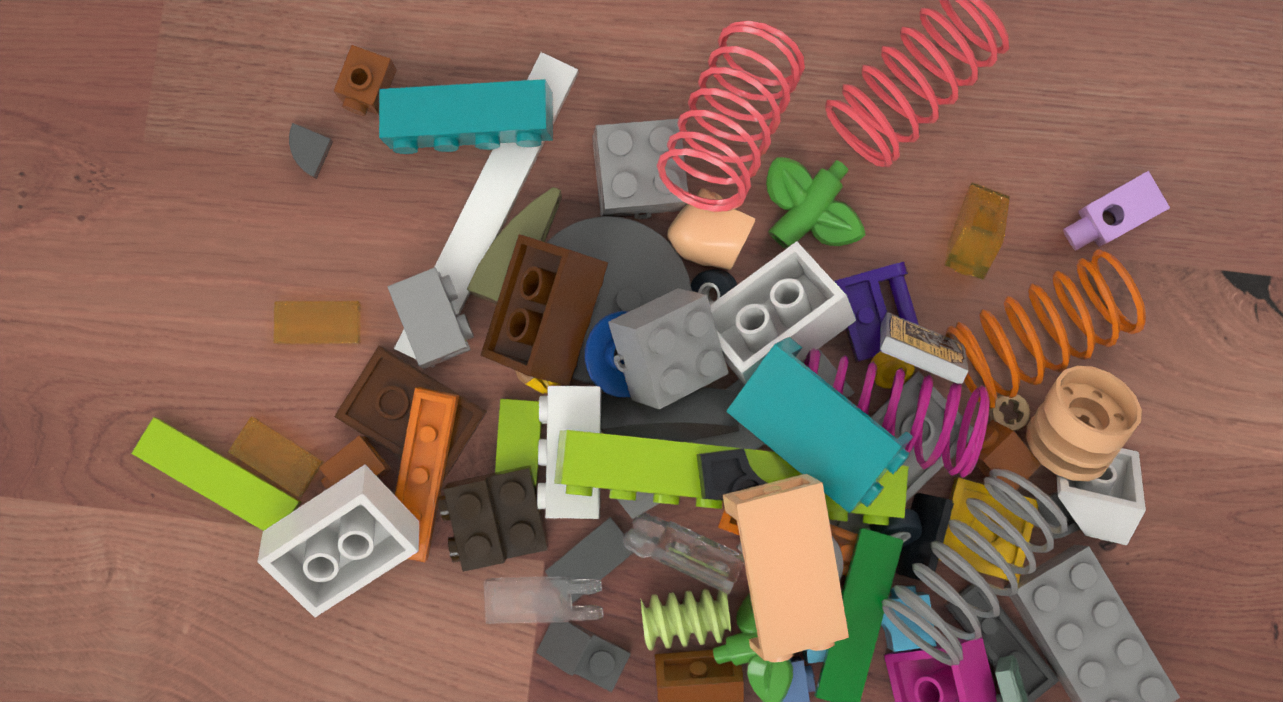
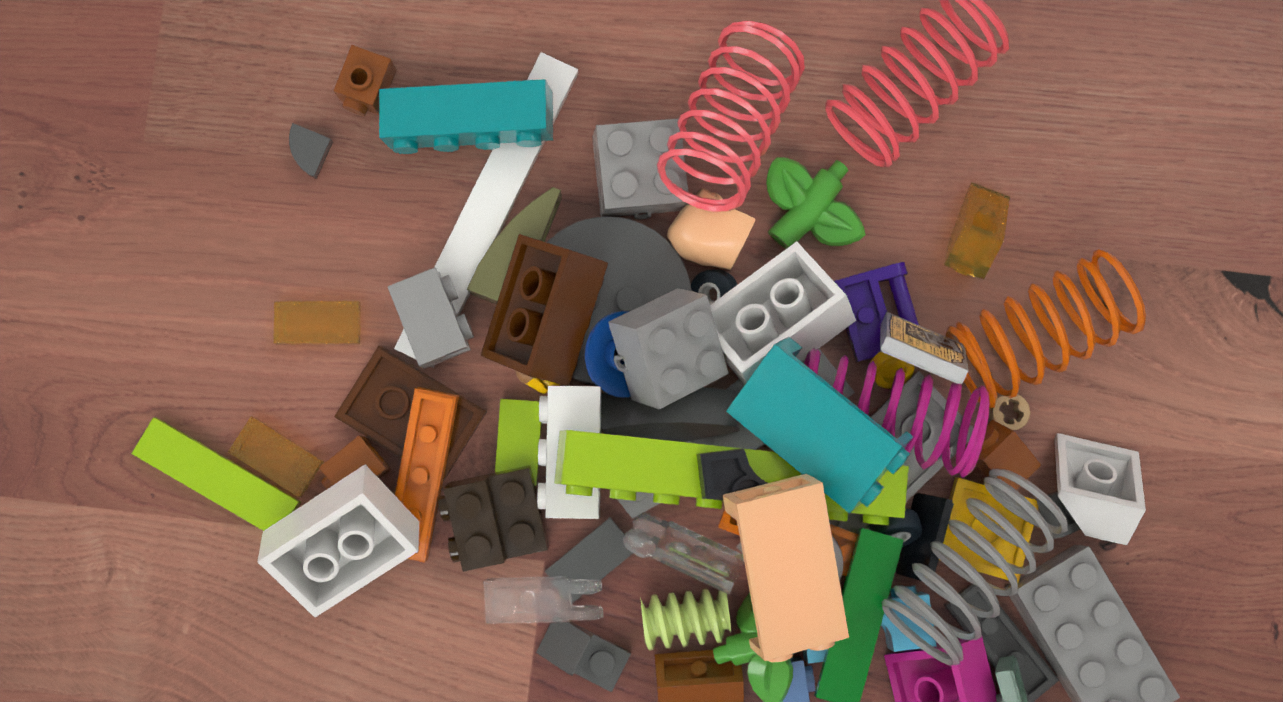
light nougat wheel [1026,366,1142,481] -> none
lavender torso [1063,171,1170,251] -> none

